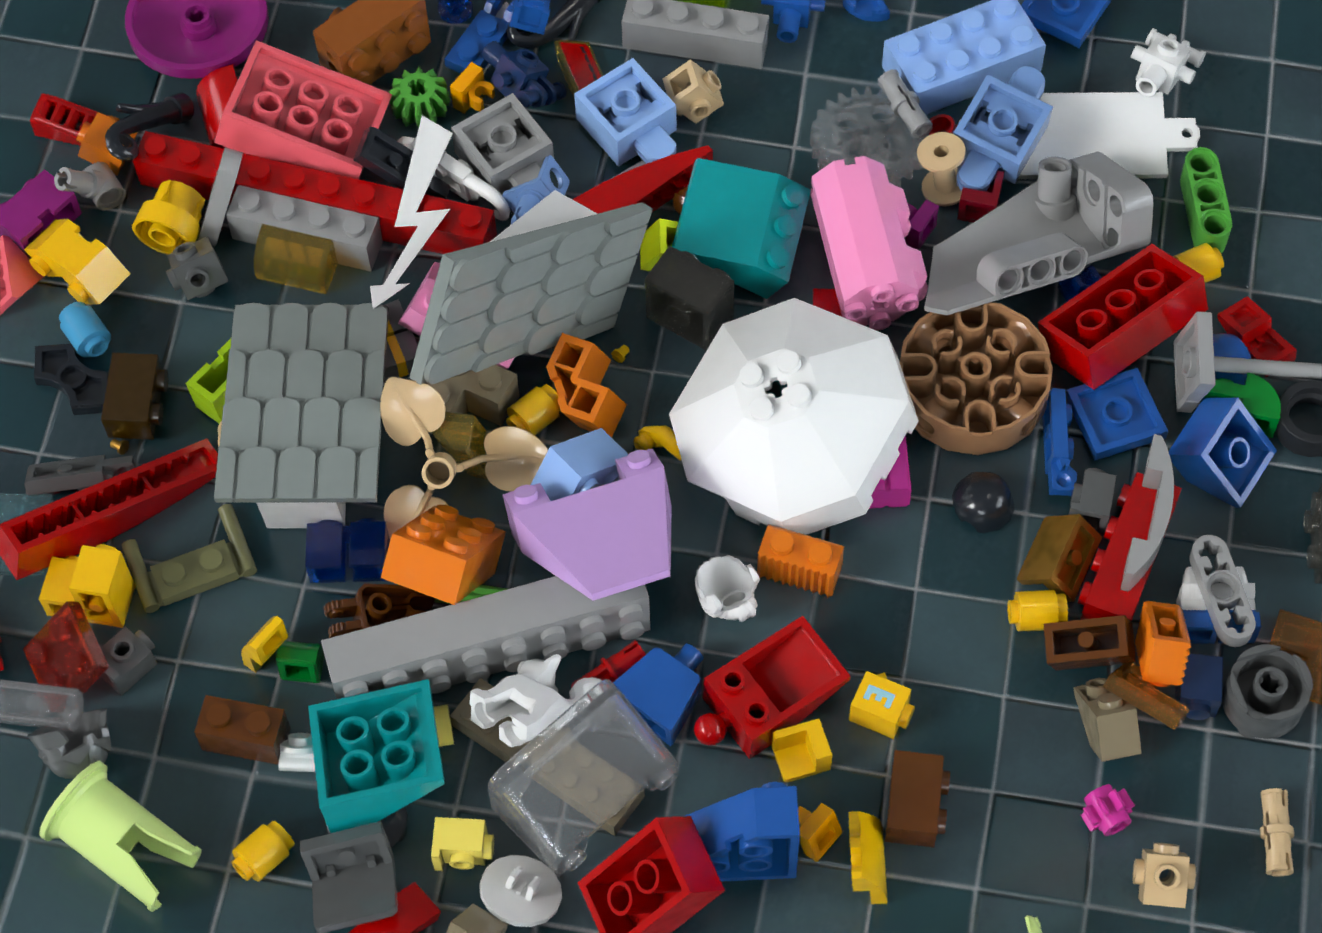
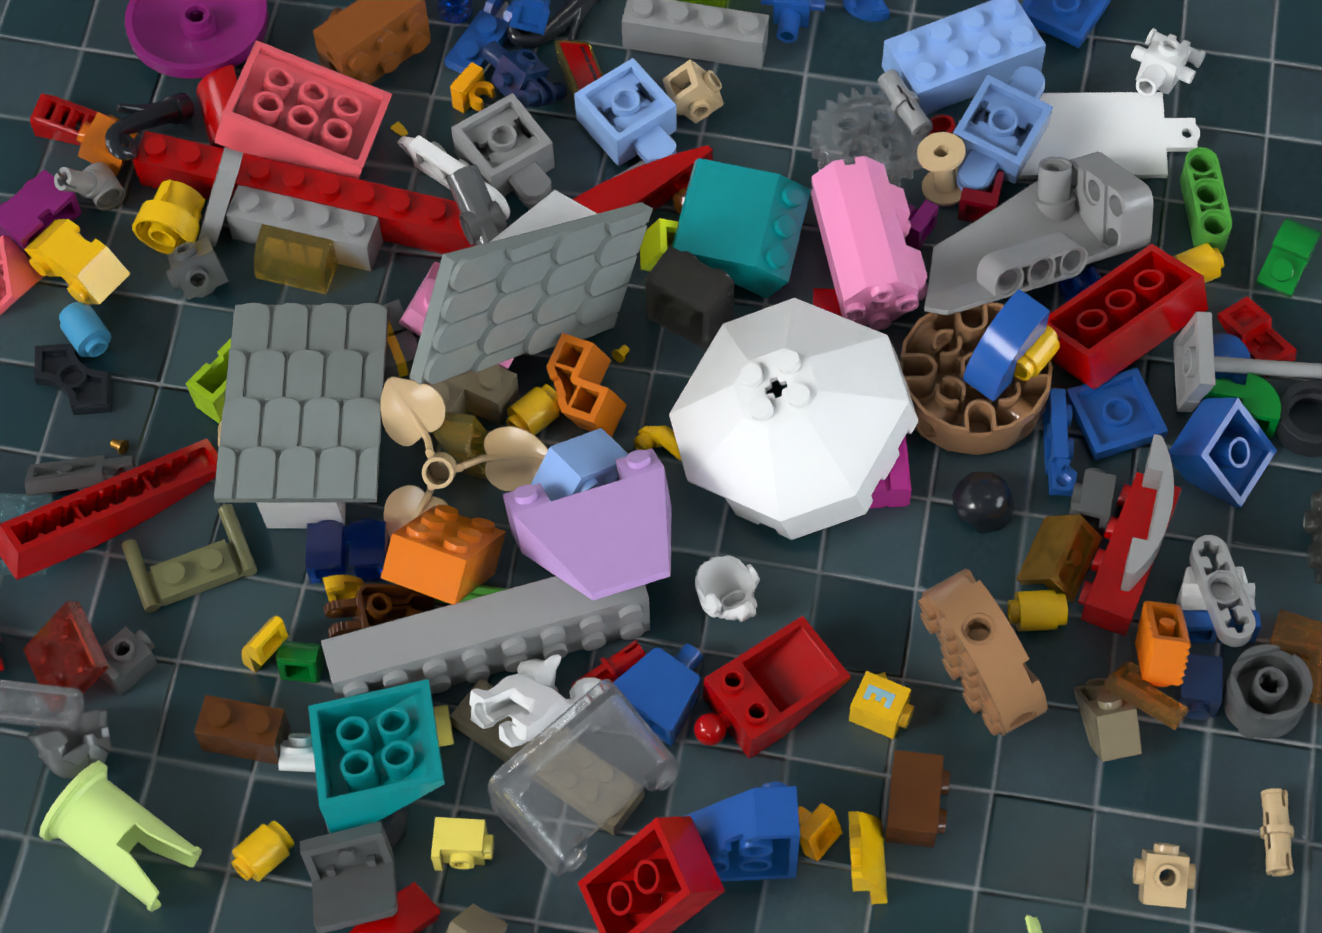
yellow brick [39,544,136,628] -> none
dark brown brick [101,353,169,440] -> none
black hinge [353,126,451,199] -> none
white sticker [370,116,453,309] -> none
bright green gear [389,66,450,127] -> none
white piece [480,855,562,927] -> none
medium blue bracket [502,155,570,224] -> none
orange brick [757,524,844,598] -> none
yellow panel [772,718,832,783] -> none
reddish brown brick [1044,615,1136,670] -> none
dark pink gear [1081,784,1135,836] -> none
none -> yellow tile [322,575,365,602]
none -> yellow piece [390,121,408,136]
none -> dark grey piece [446,164,507,246]
none -> medium nougat brick [918,568,1048,736]
none -> blue brick [963,289,1050,402]
none -> yellow brick [1014,325,1060,381]
none -> green brick [1256,218,1322,298]

